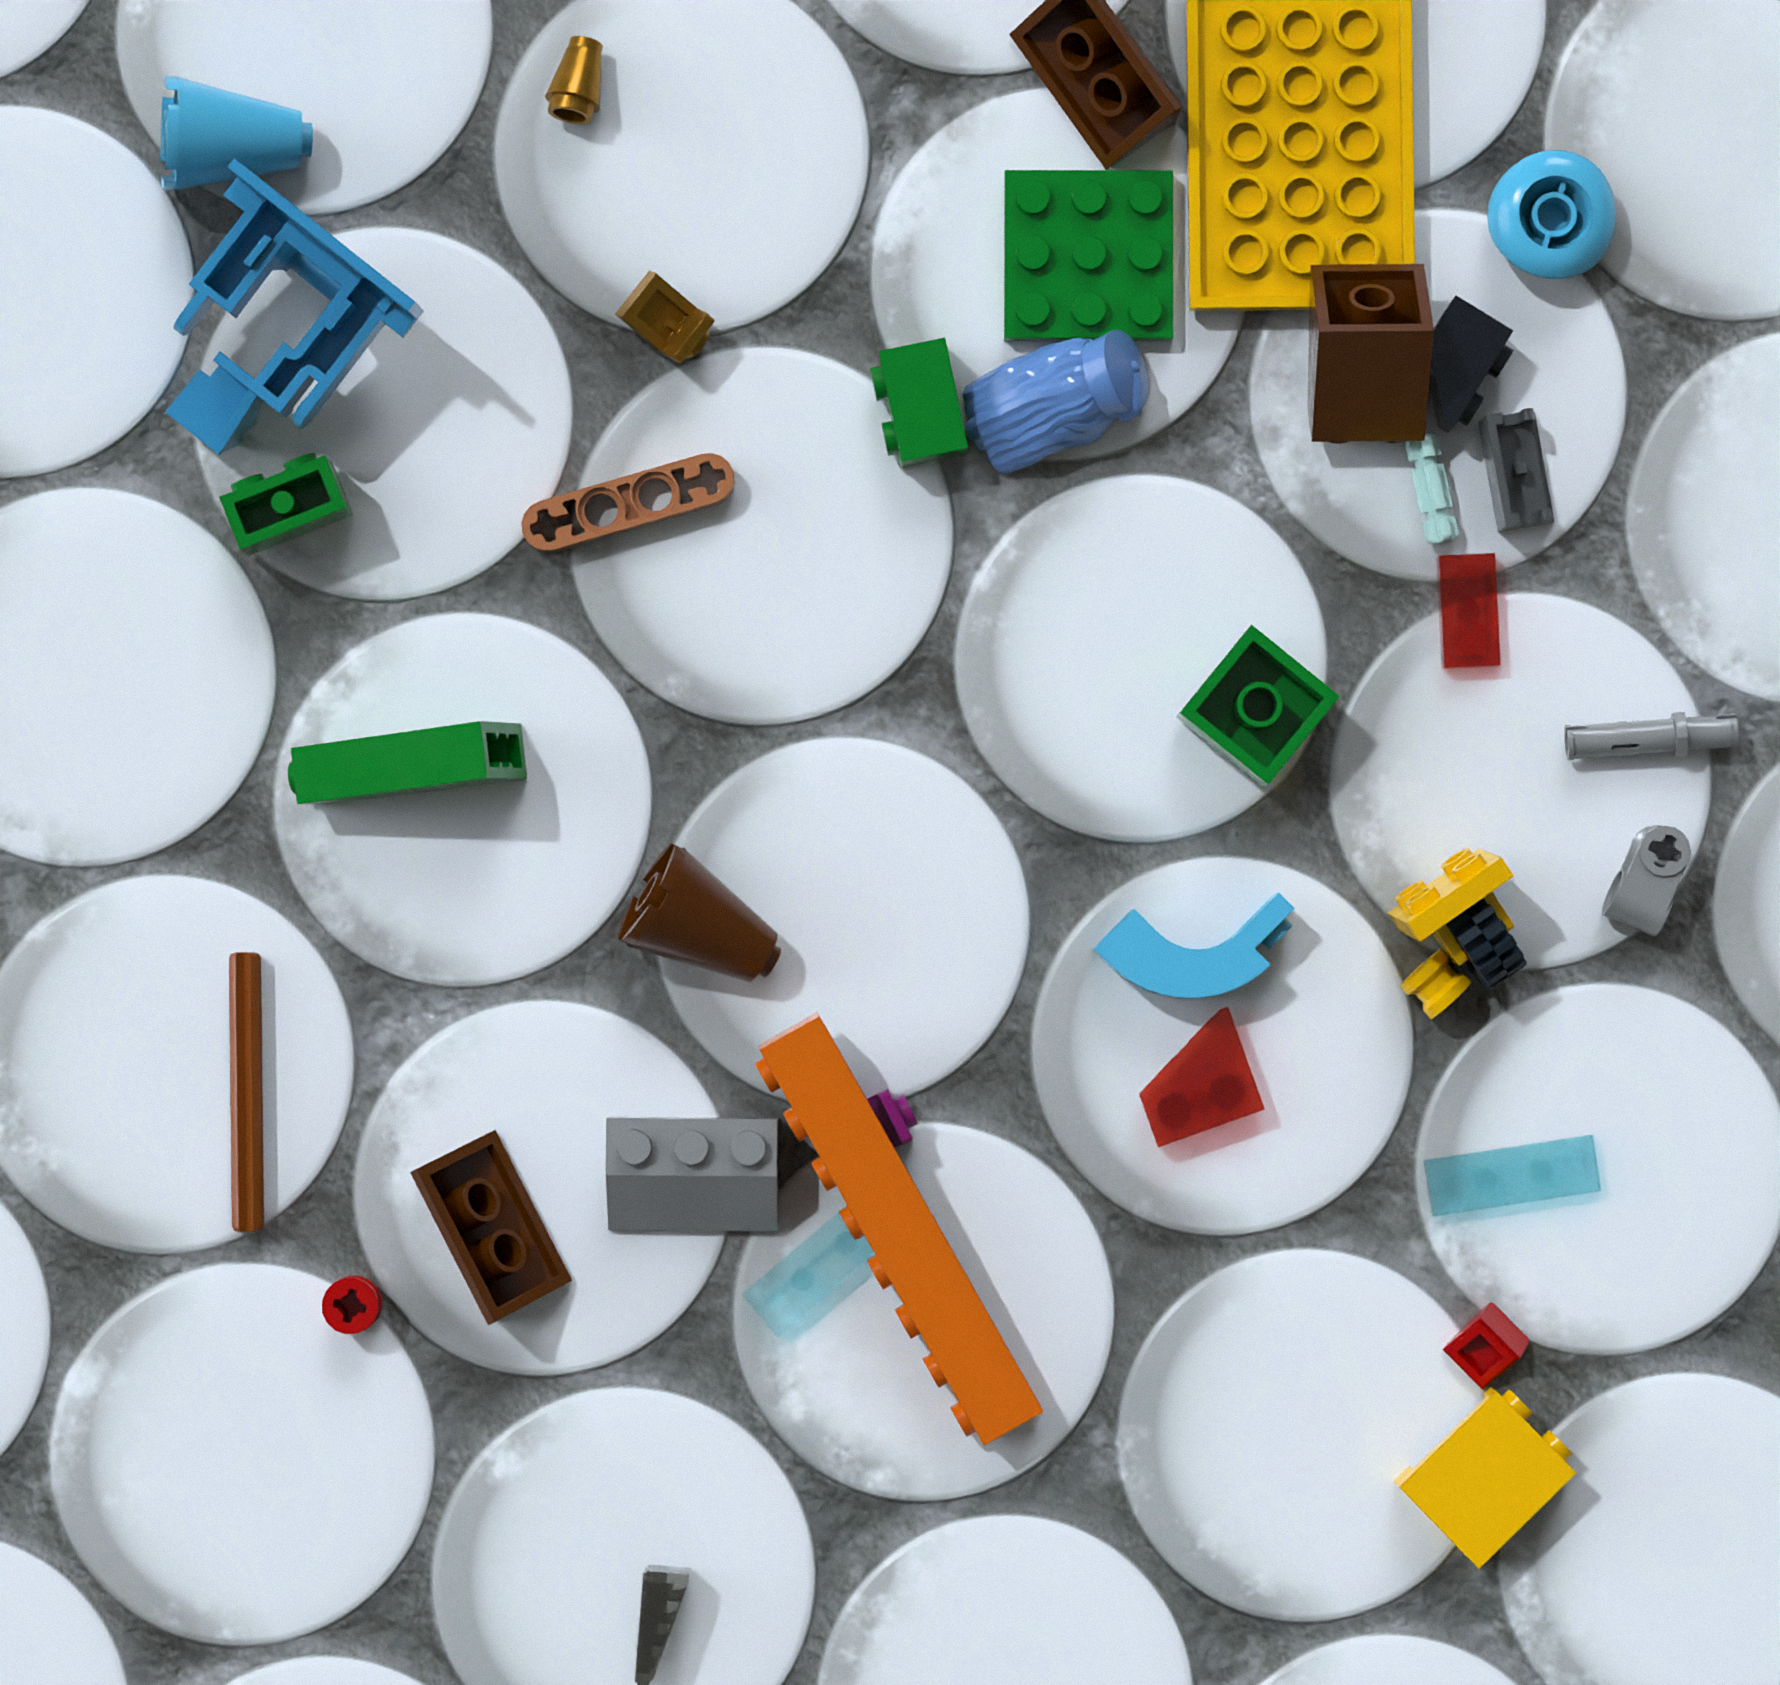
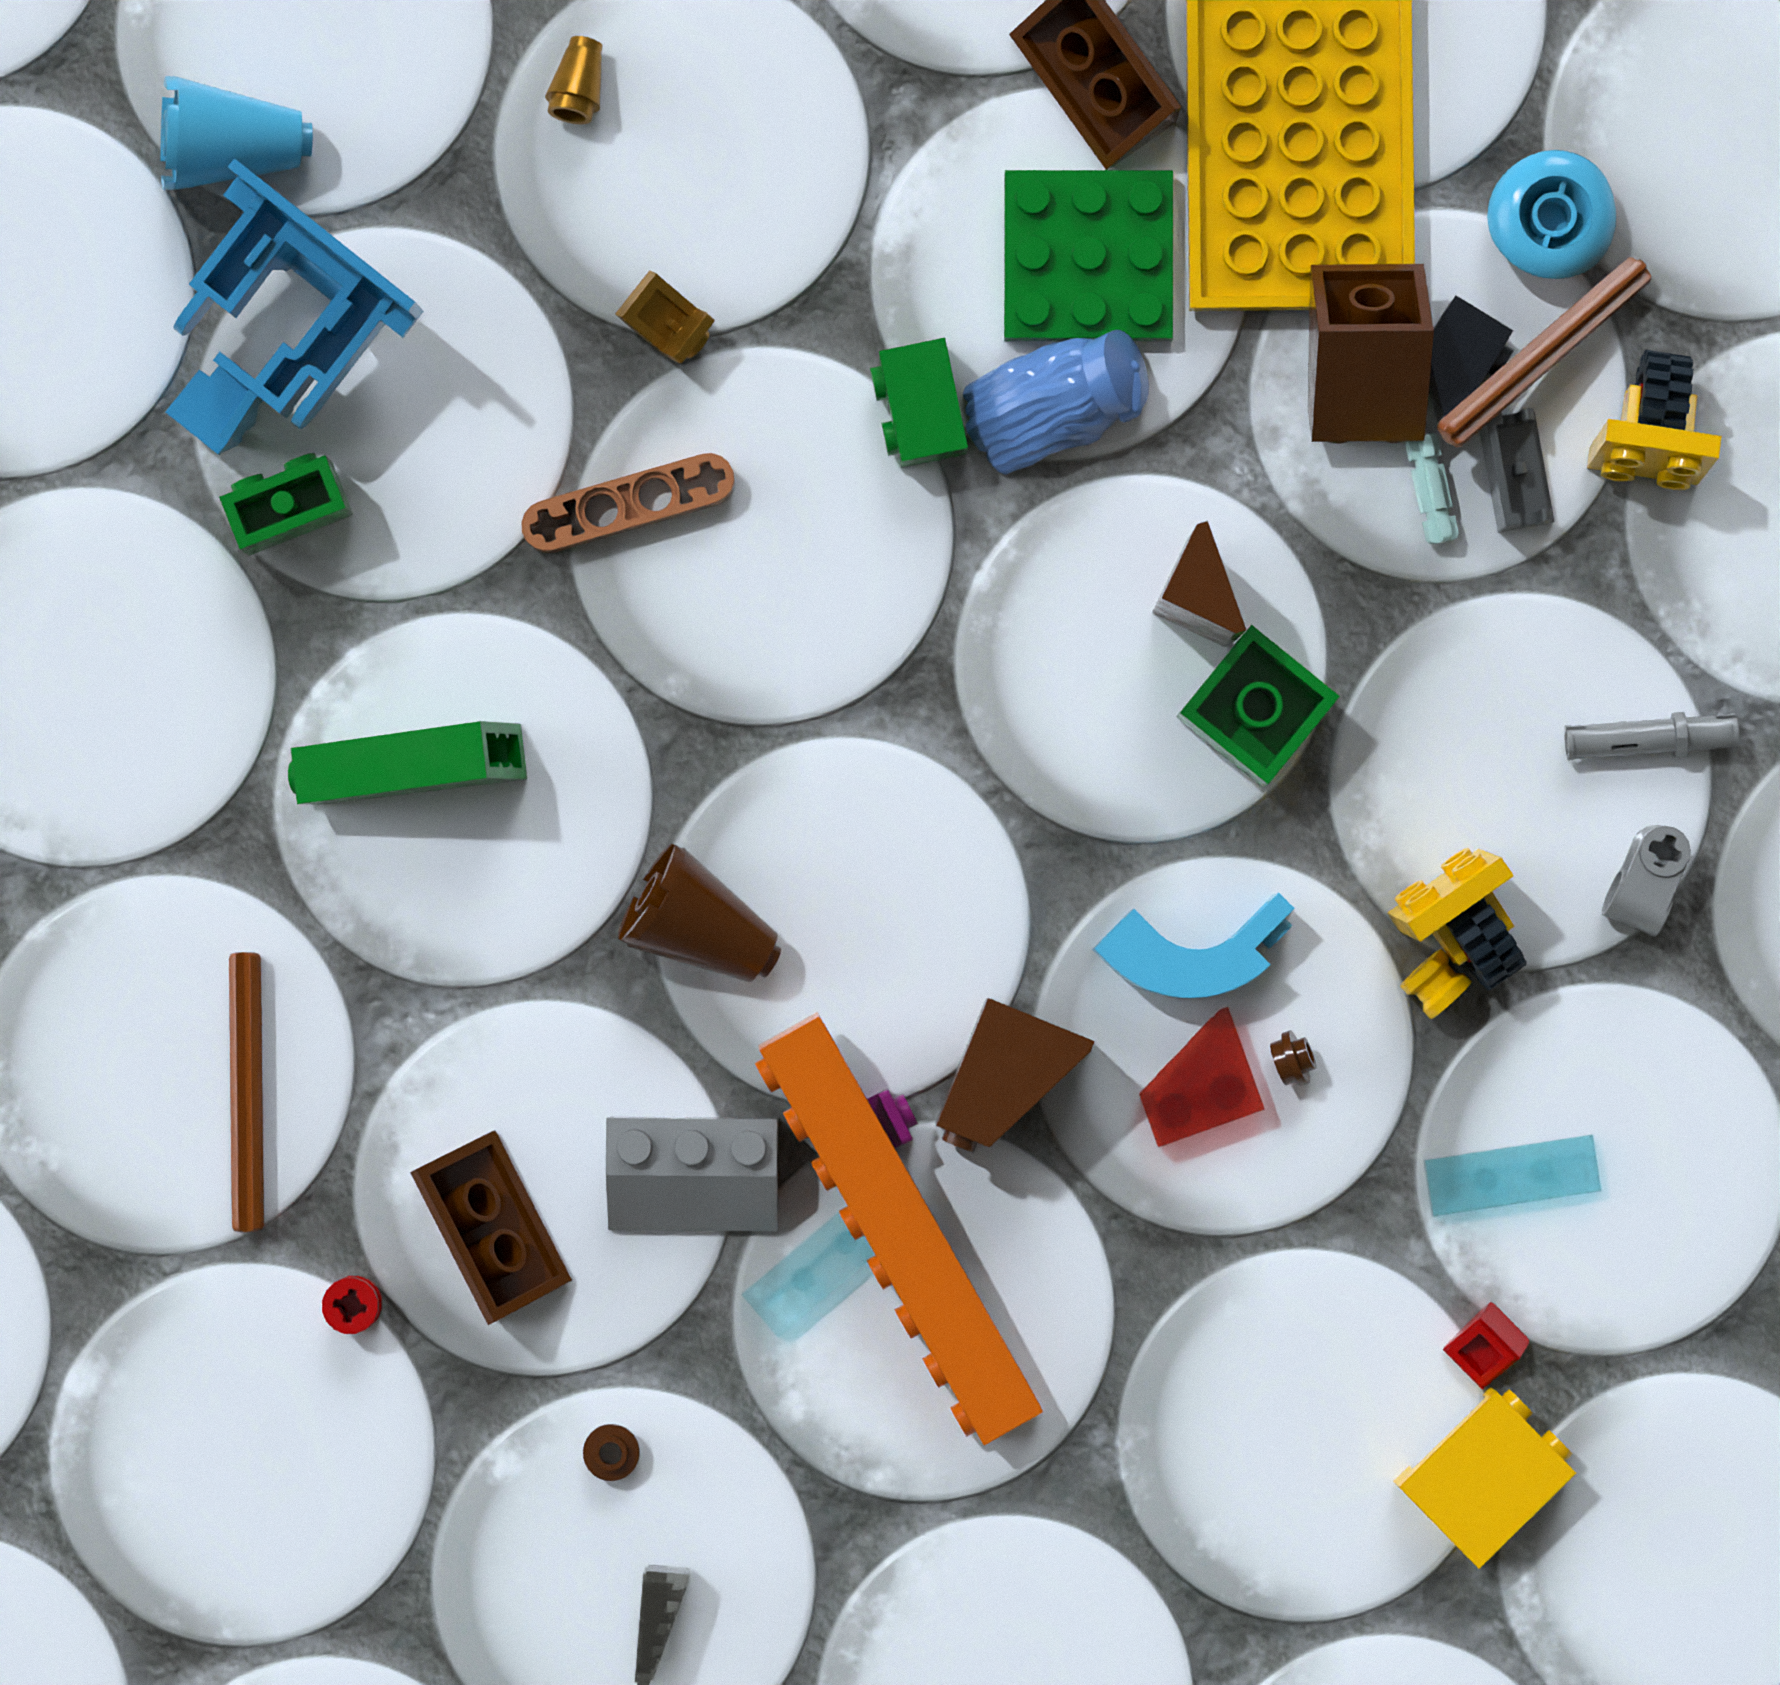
clear red plate [1436,553,1501,669] -> none
none -> reddish brown plate [583,1424,640,1481]
none -> reddish brown slope [935,998,1095,1153]
none -> reddish brown slope [1152,520,1247,647]
none -> reddish brown plate [1270,1030,1317,1086]
none -> axle [1437,257,1652,448]
none -> yellow plate [1587,350,1722,490]

